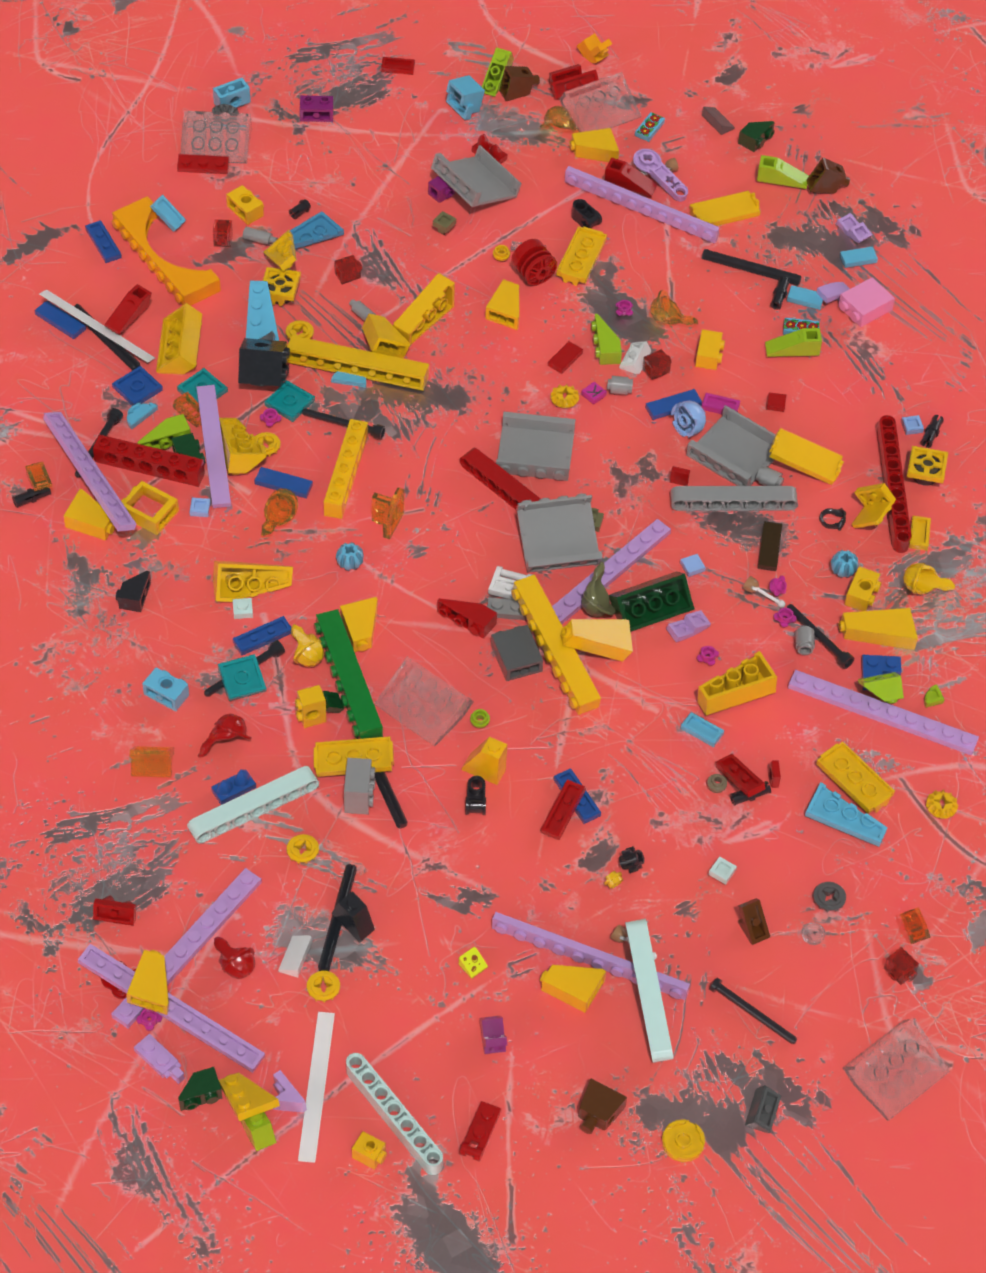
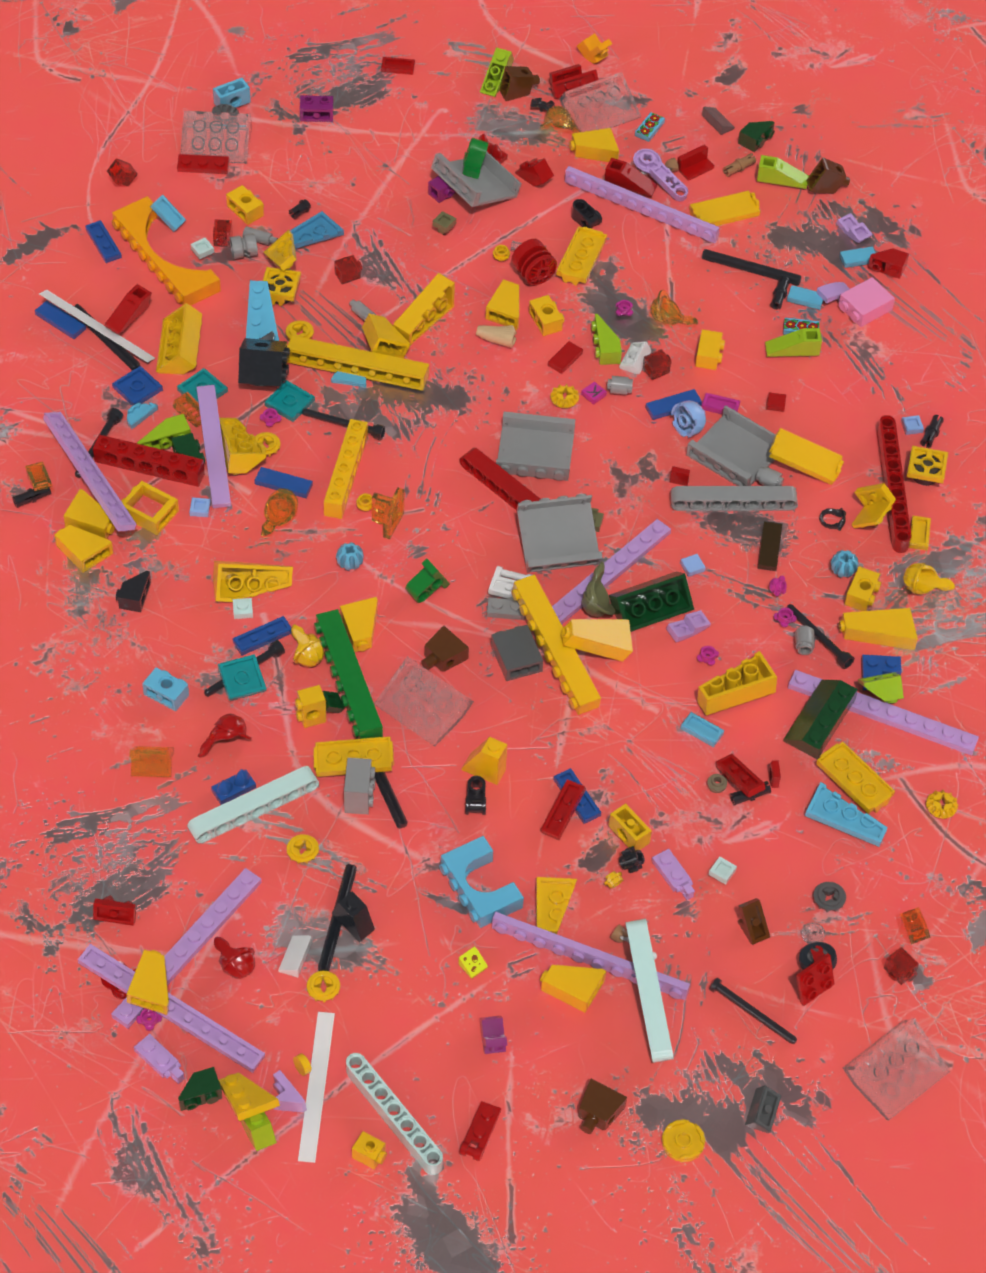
red slope [437,598,497,639] -> none
medium azure plate [446,75,485,120] -> none
lime plate [470,709,490,728] -> none
hinge [743,576,785,608] -> none
lime tile [924,684,945,708] -> none
none -> yellow slope [54,525,113,573]
none -> clear red brick [107,158,138,187]
none -> light aqua plate [190,238,214,259]
none -> light grey wheel [230,233,258,259]
none -> yellow tile [293,1053,312,1076]
none -> yellow plate [356,493,375,511]
none -> green tile [405,559,450,603]
none -> reddish brown torso [421,626,469,672]
none -> medium azure arch [439,836,524,928]
none -> green tile [462,138,488,179]
none -> tan piece [476,325,517,348]
none -> red slope [515,158,554,186]
none -> yellow brick [529,295,564,336]
none -> black piece [531,98,555,112]
none -> yellow wing [536,877,577,934]
none -> yellow brick [609,803,652,851]
none -> lavender hinge [651,849,695,900]
none -> red panel [677,144,715,181]
none -> medium nougat pin [723,153,756,177]
none -> dark green slope [783,680,858,760]
none -> red plate [796,942,837,1006]
none -> red slope [868,248,909,279]

